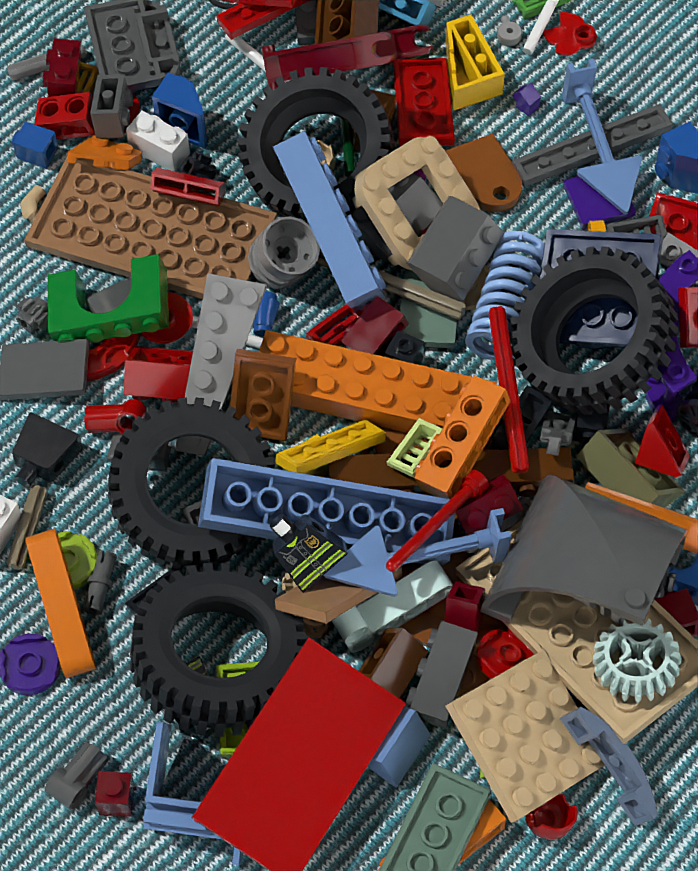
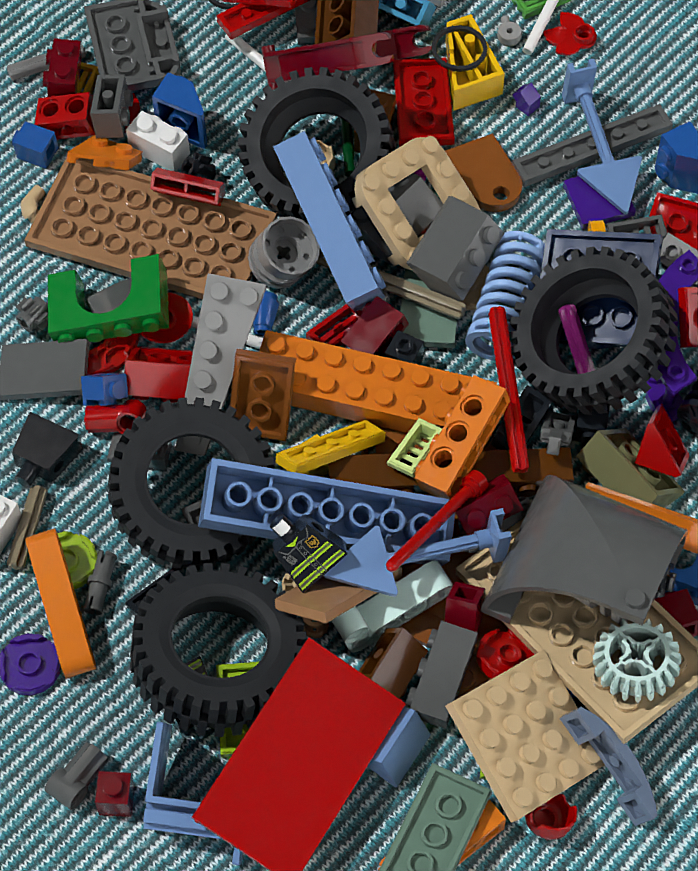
none -> blue brick [81,373,128,406]
none -> black piece [432,25,487,72]
none -> magenta axle [558,304,595,374]

